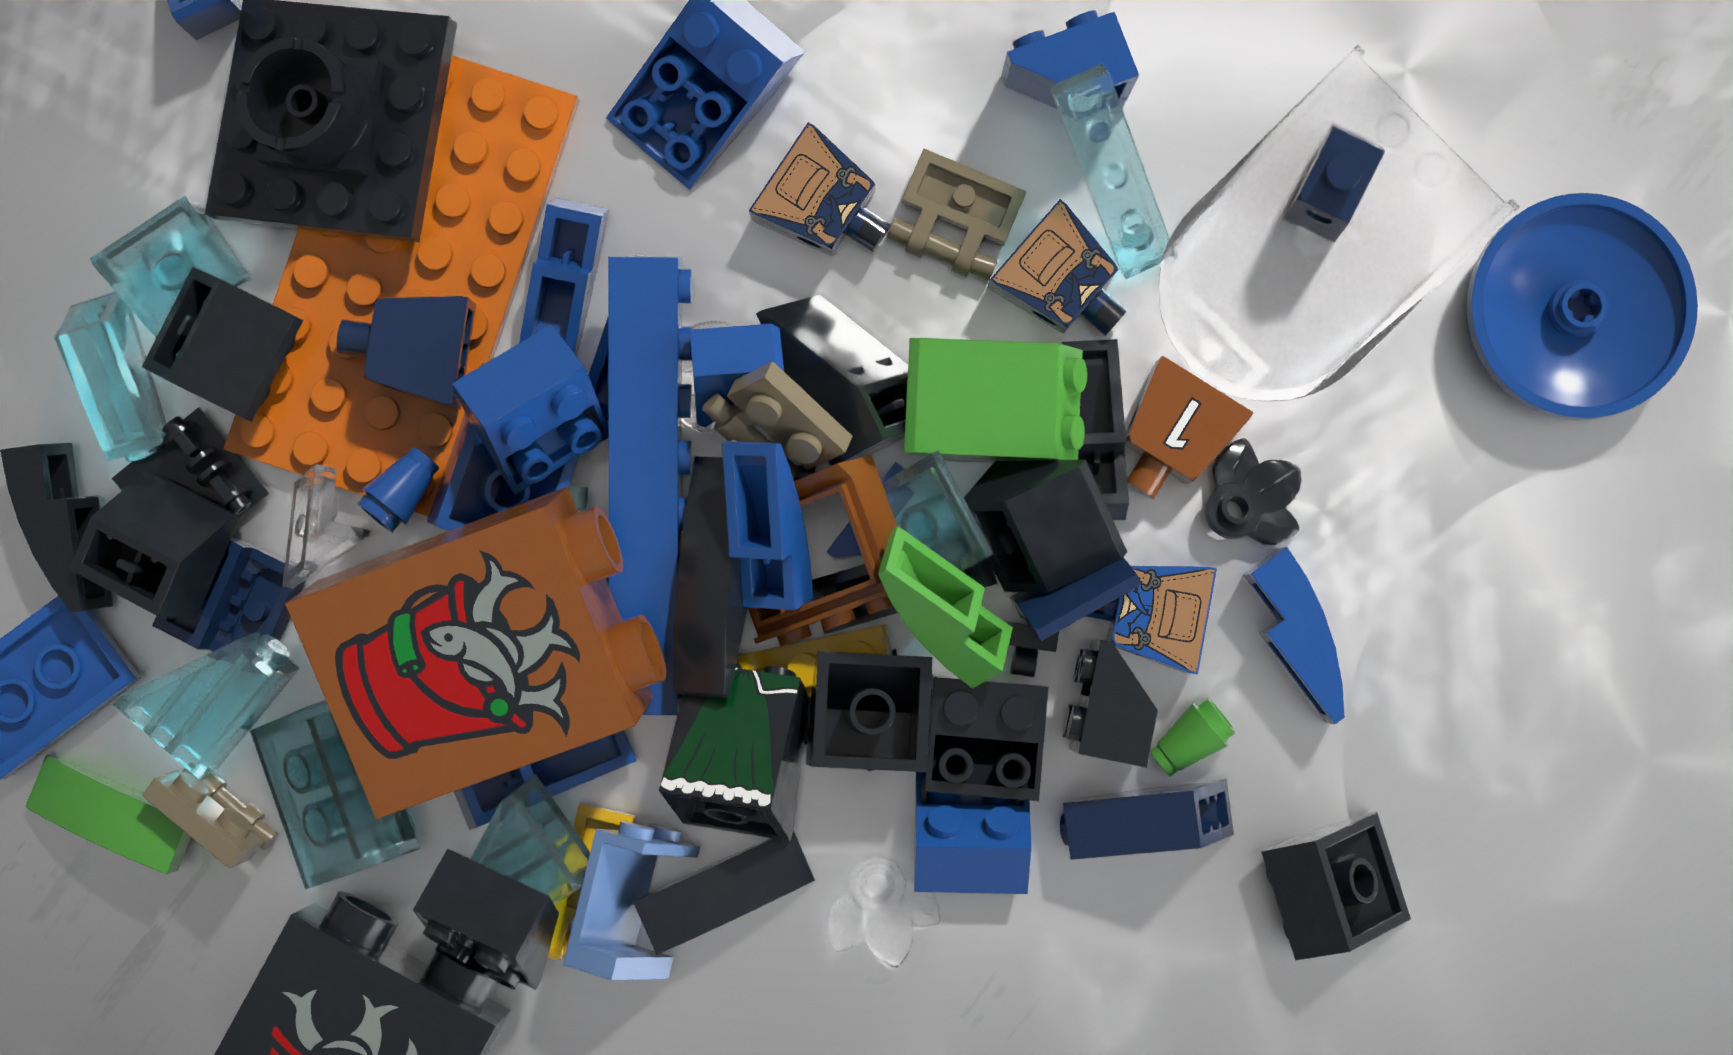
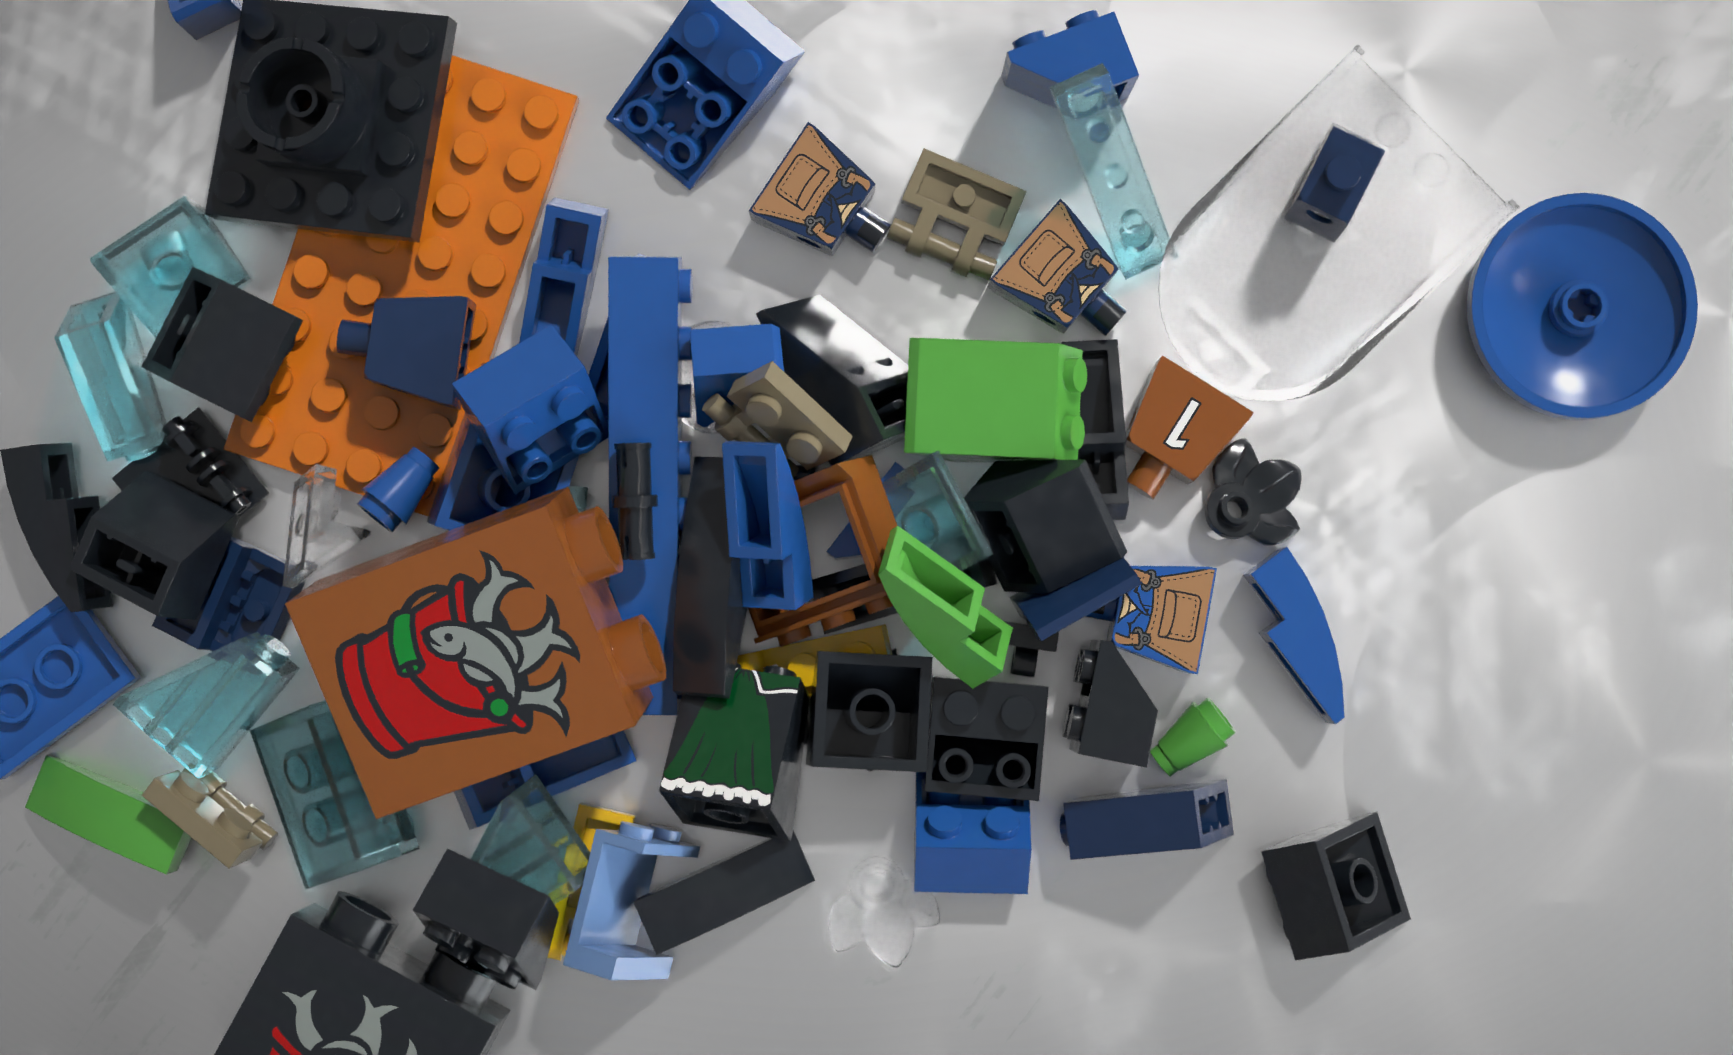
none -> black pin [612,442,658,560]

